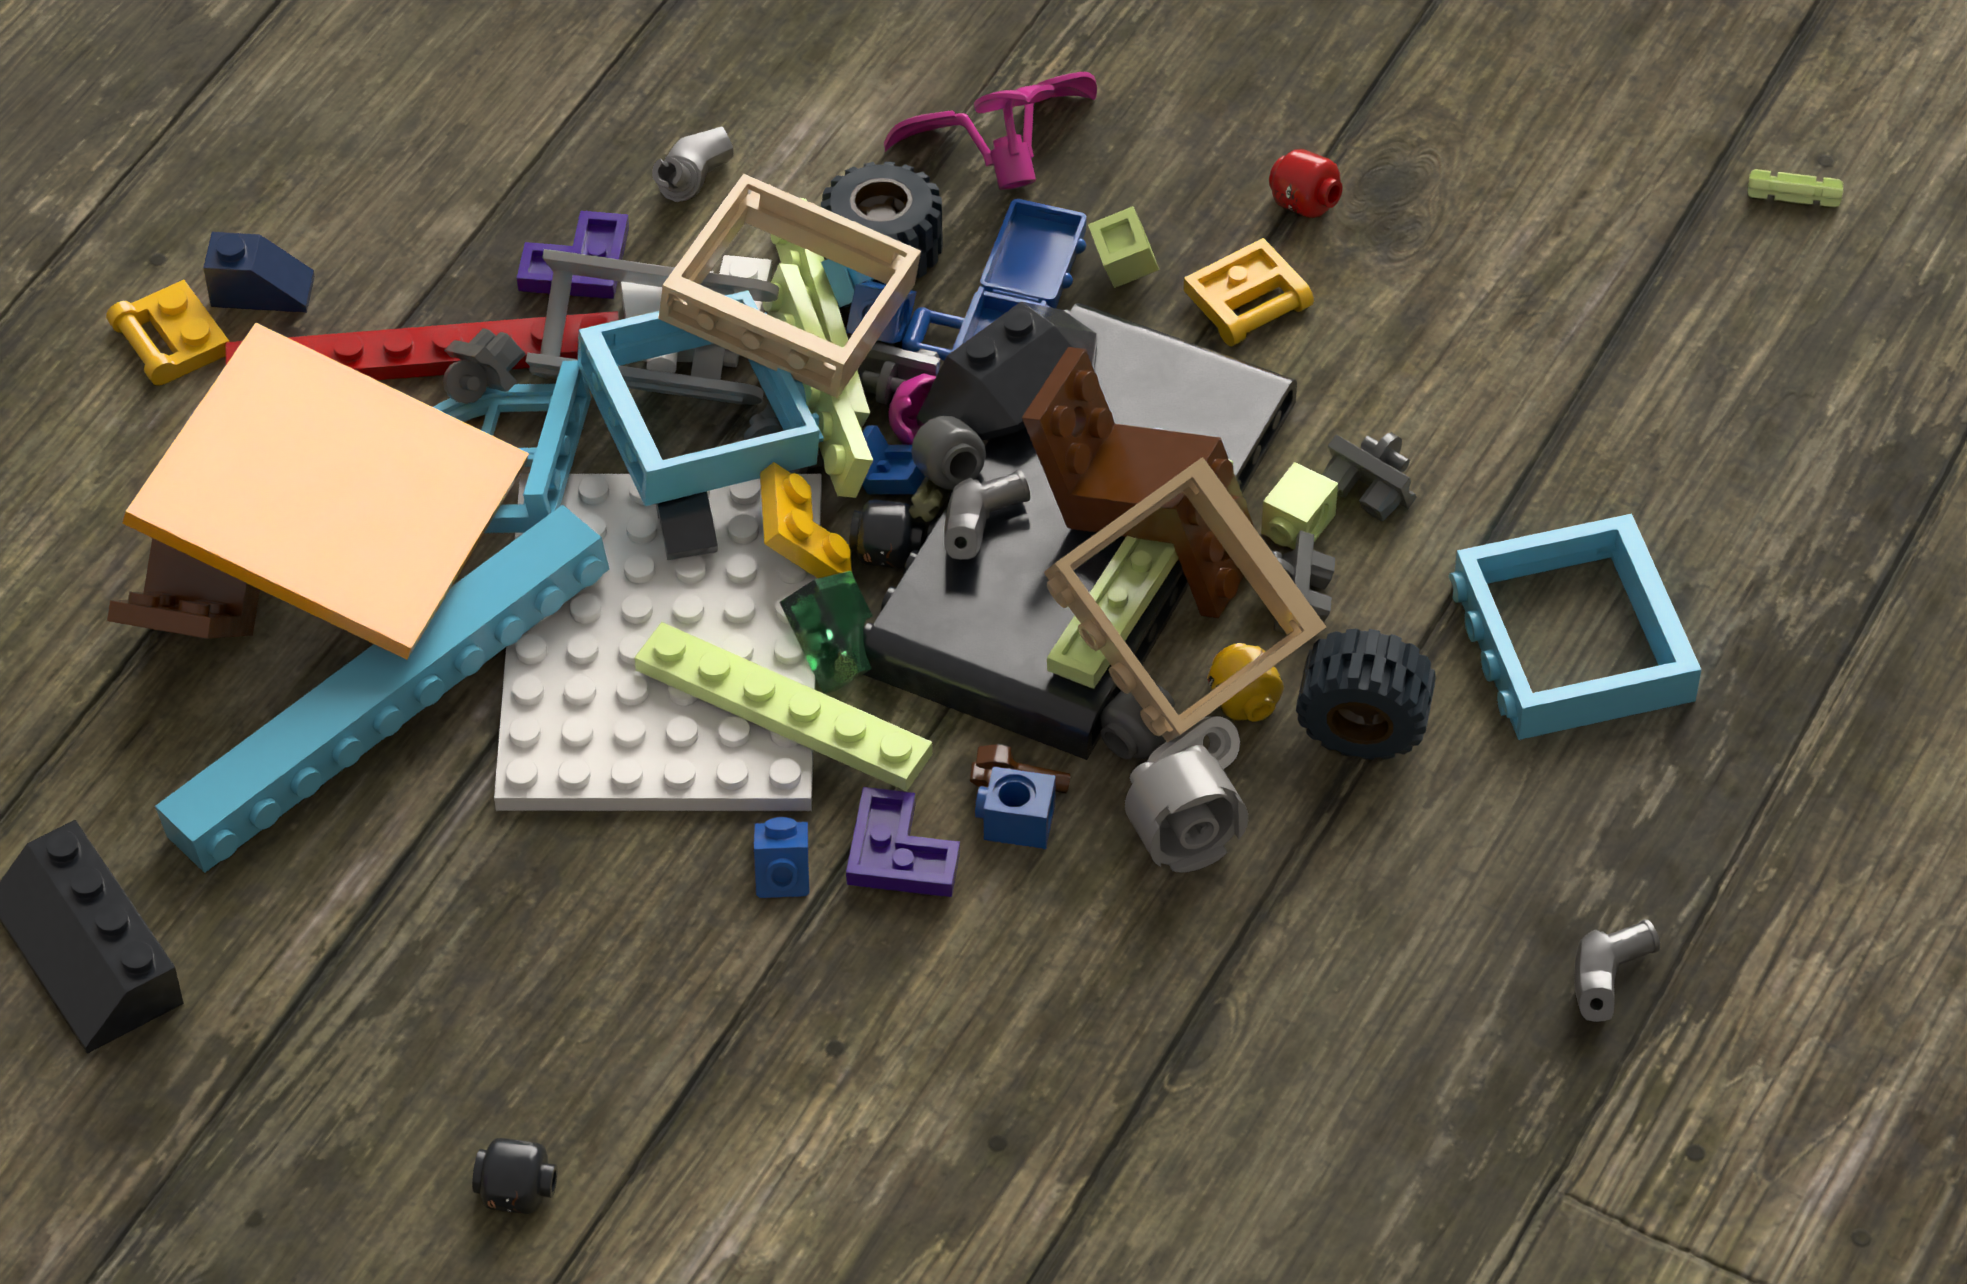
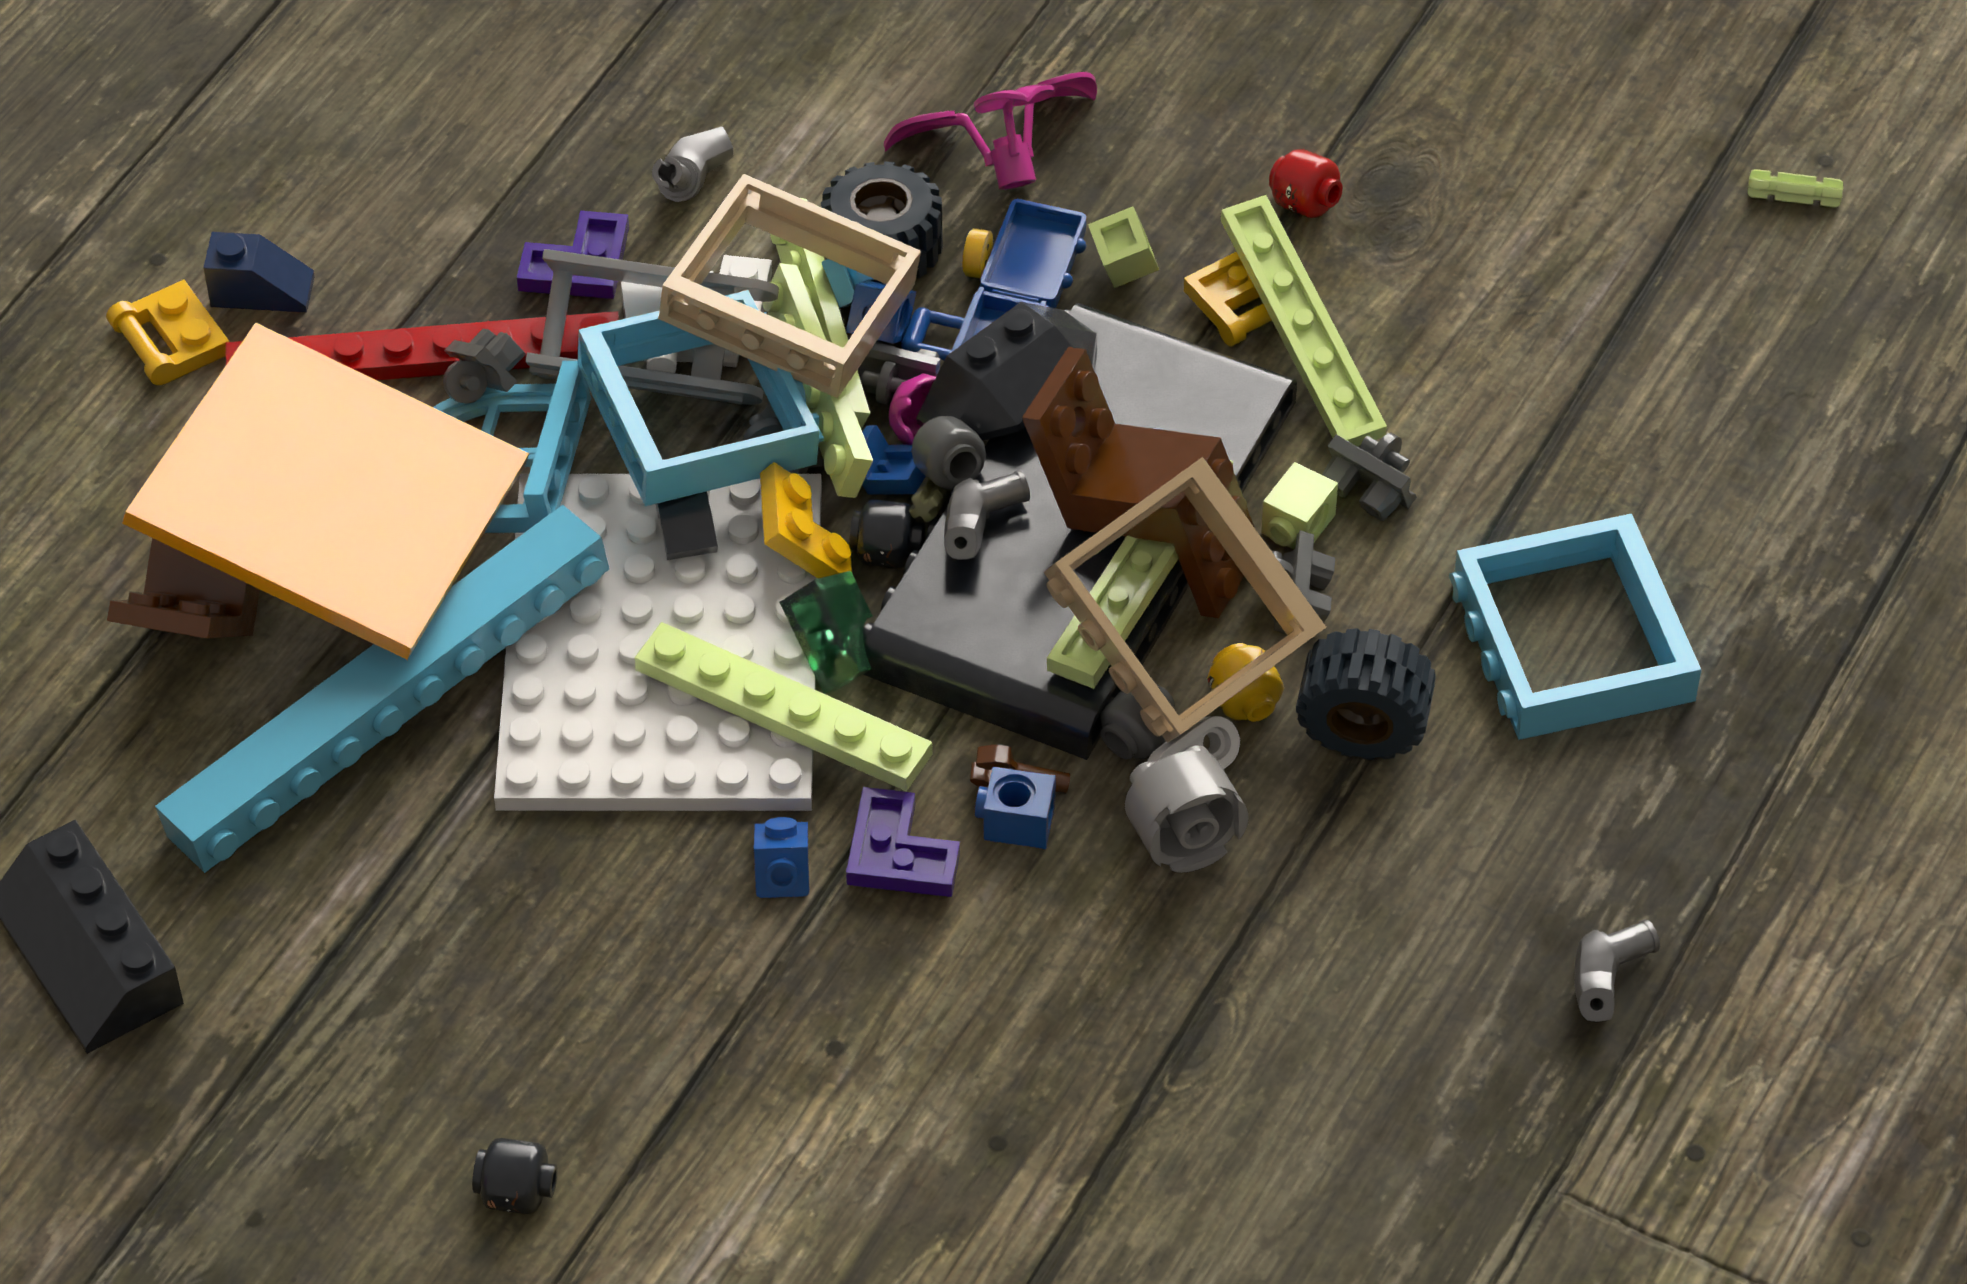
none -> yellow tile [962,228,993,278]
none -> yellowish green plate [1221,195,1387,446]

